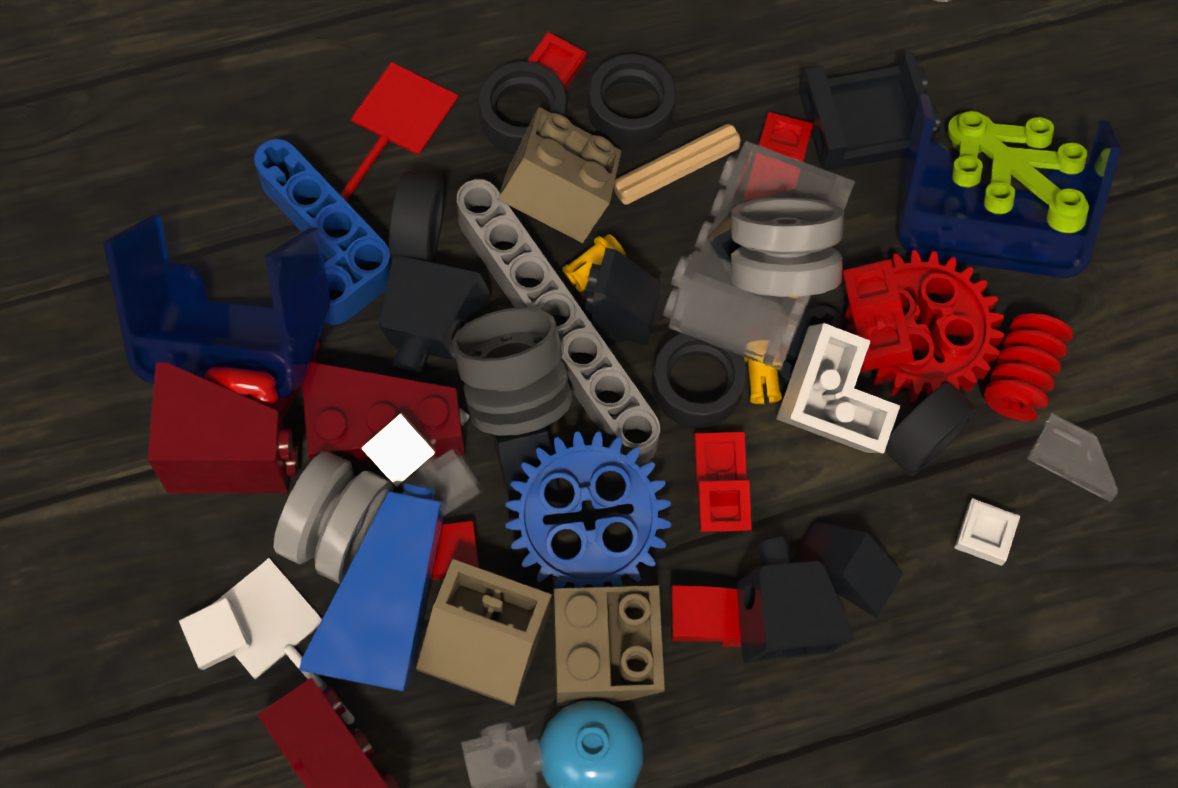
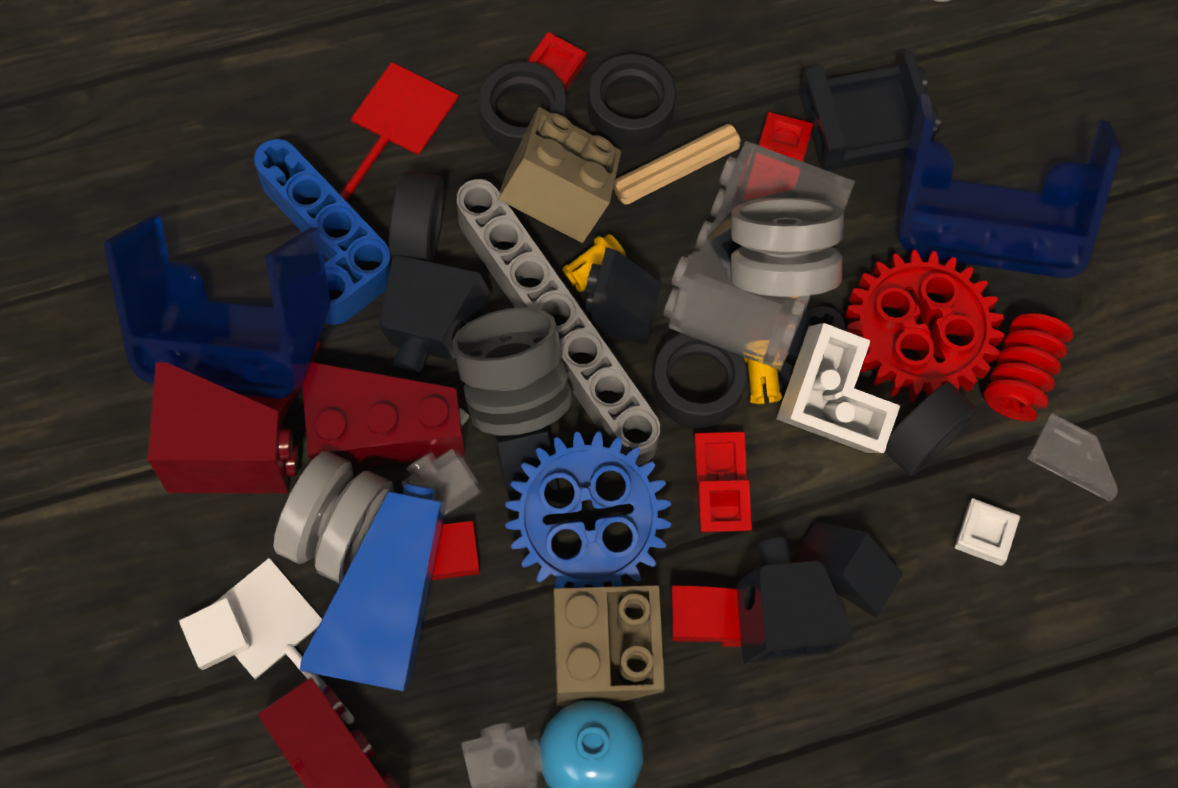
red arm [204,366,278,406] -> none
white tile [362,412,436,487] -> none
dark tan slope [416,559,551,706] -> none
red slope [843,259,914,371] -> none
lime plant [948,111,1089,233] -> none

